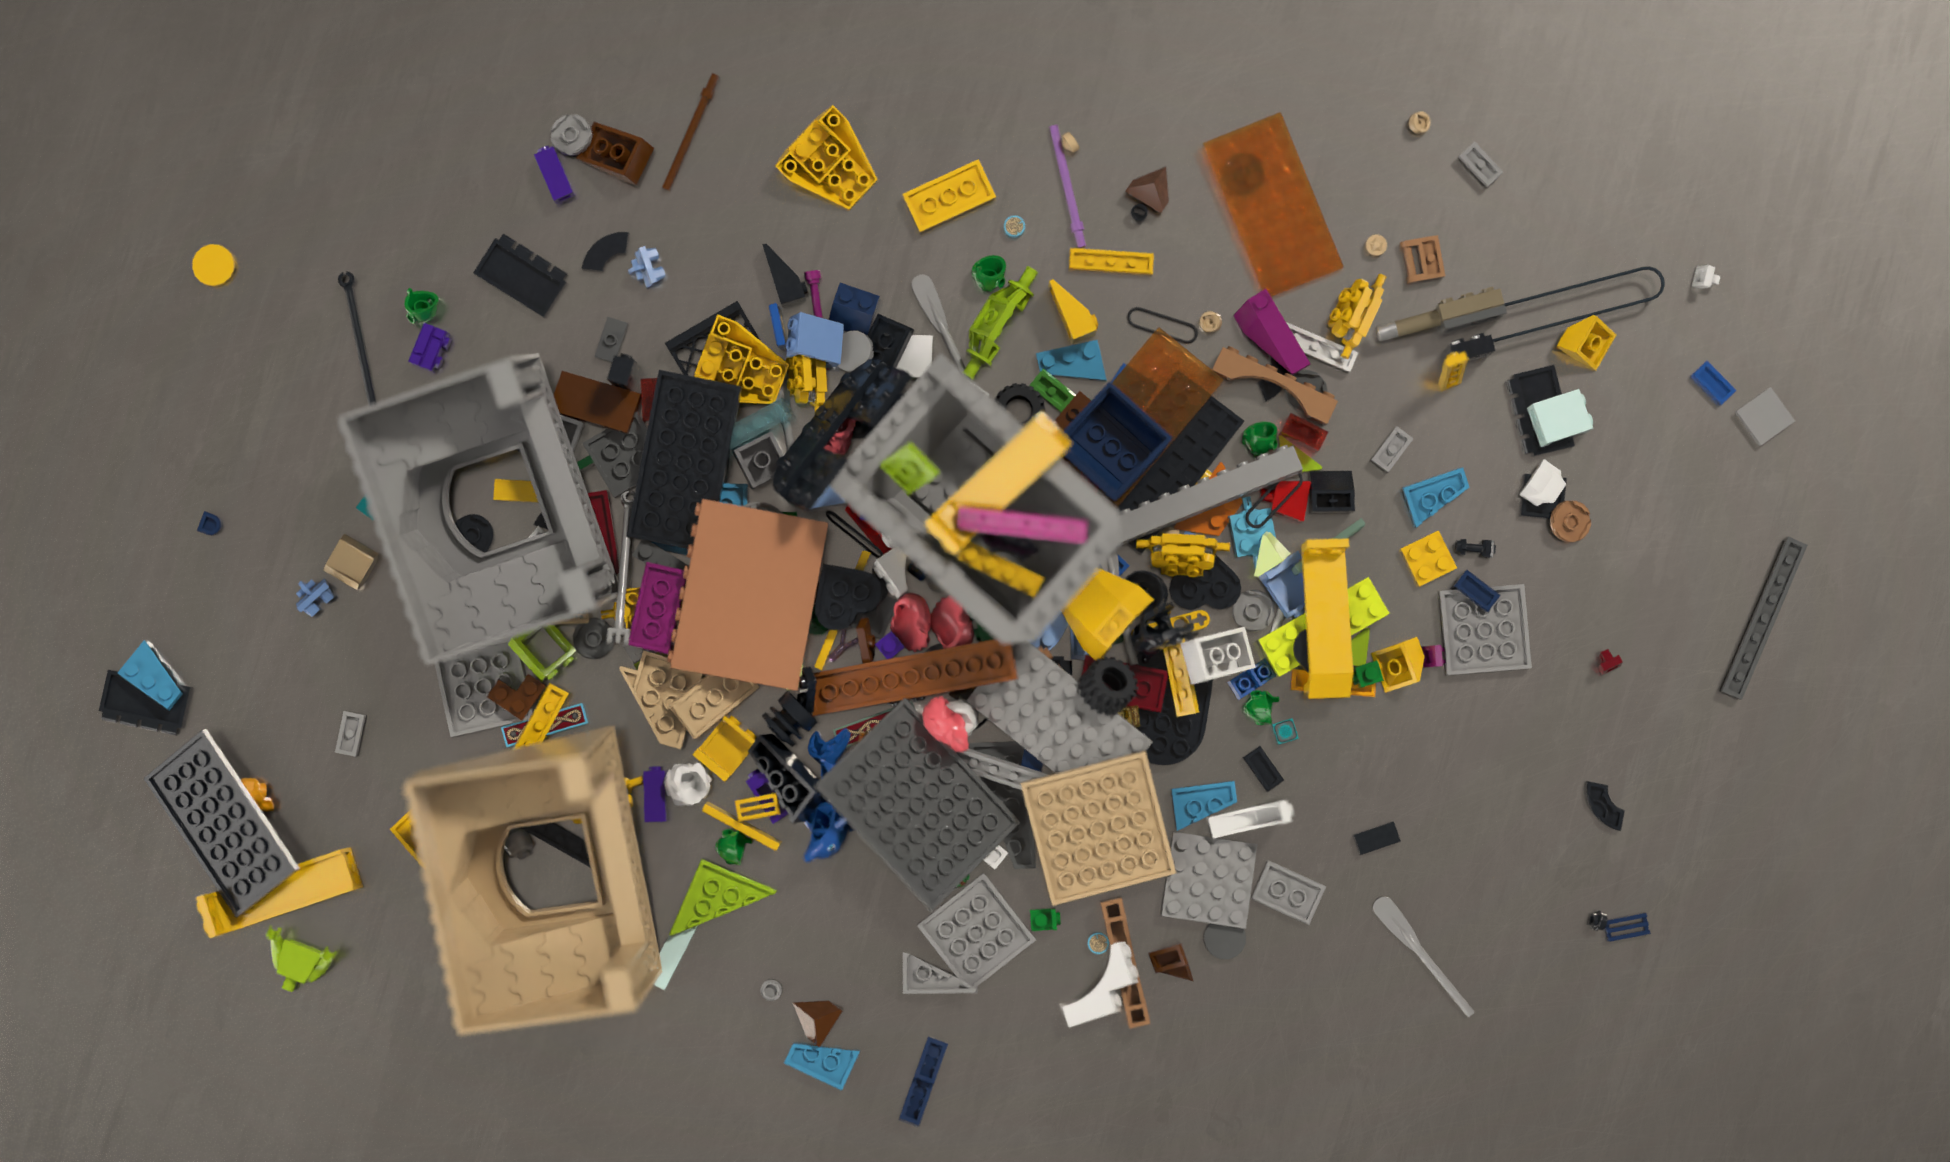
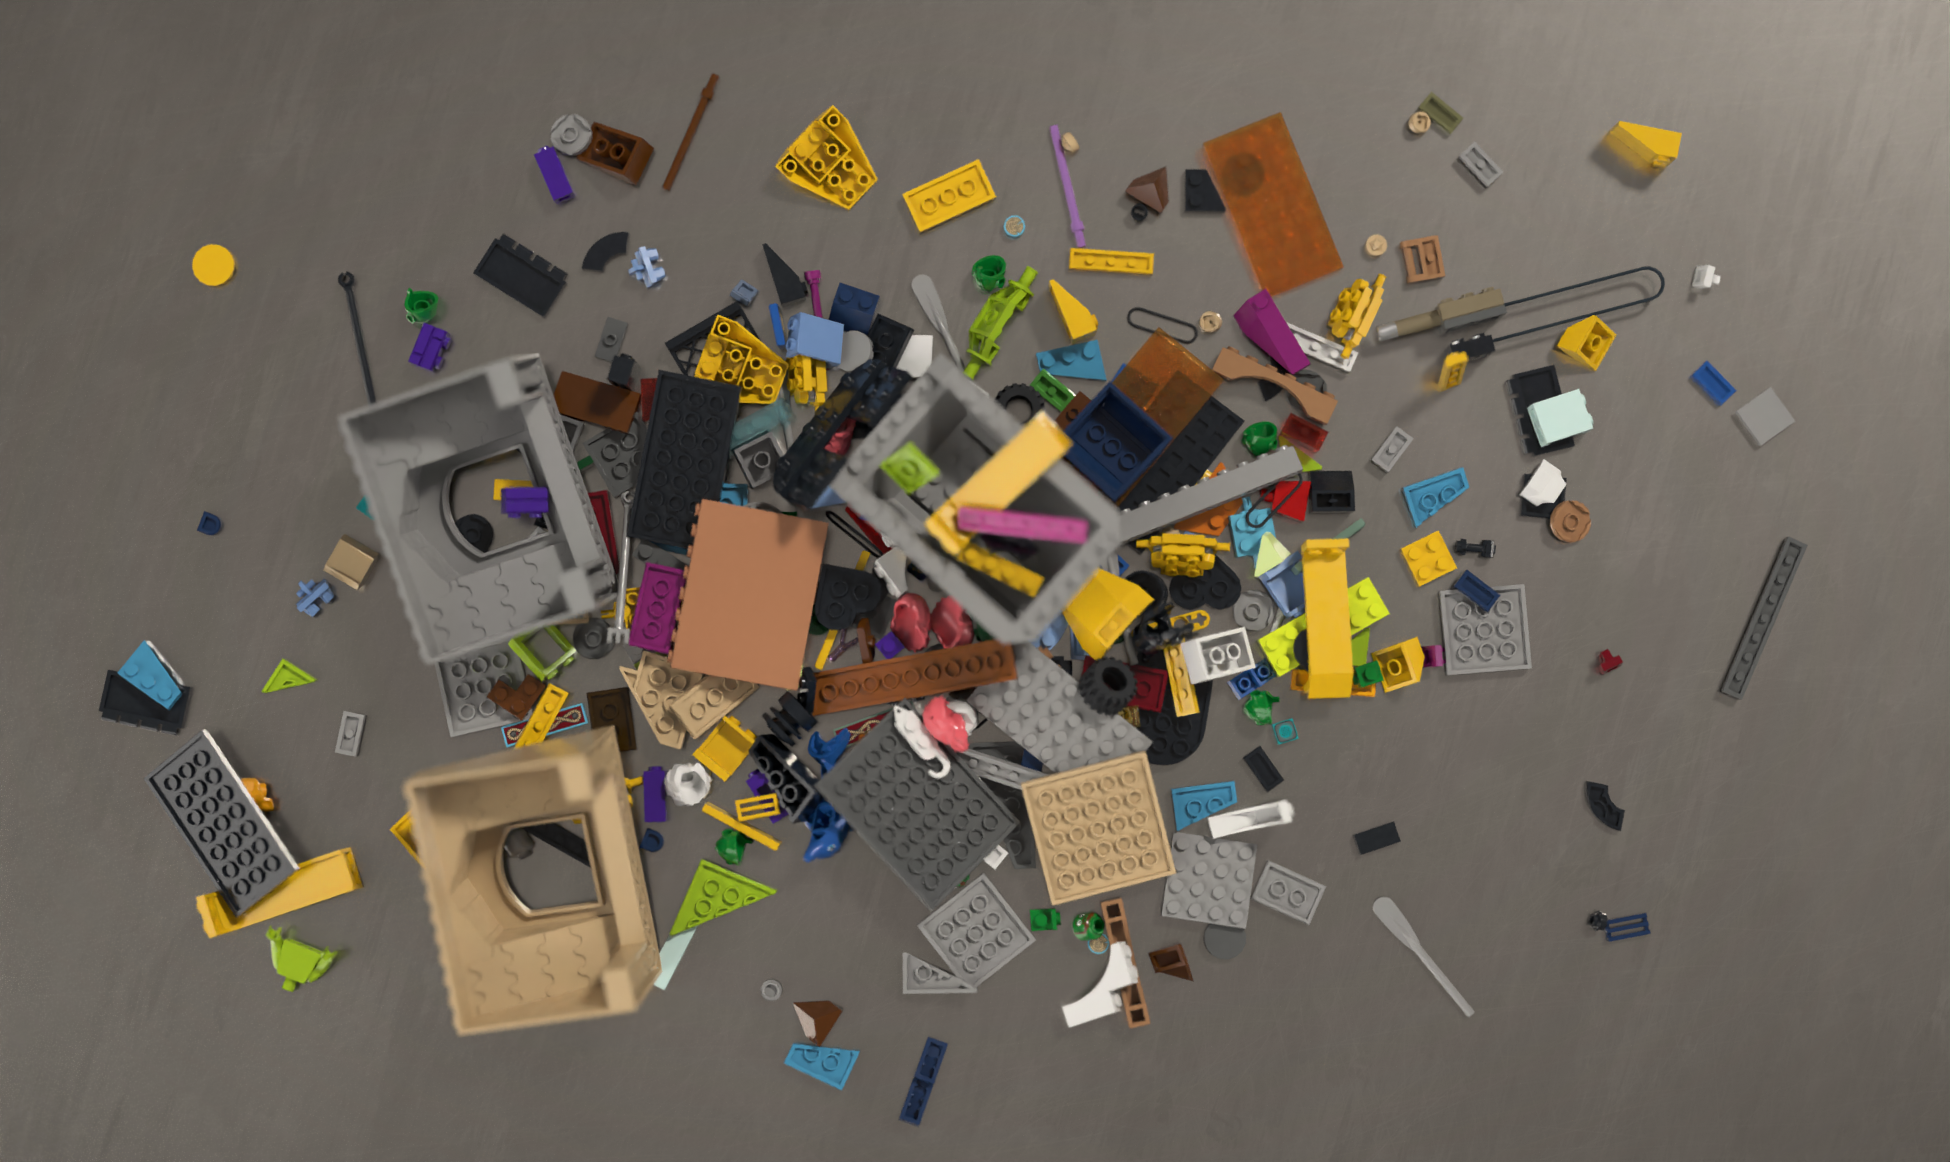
none -> lime tile [261,658,317,693]
none -> dark purple brick [501,487,548,518]
none -> dark brown tile [586,687,638,752]
none -> dark blue tile [640,828,664,852]
none -> sand blue tile [730,279,759,306]
none -> white plate [893,706,950,778]
none -> green head [1073,912,1105,941]
none -> black wing [1185,169,1226,213]
none -> olive tile [1418,92,1464,134]
none -> yellow slope [1610,121,1682,167]

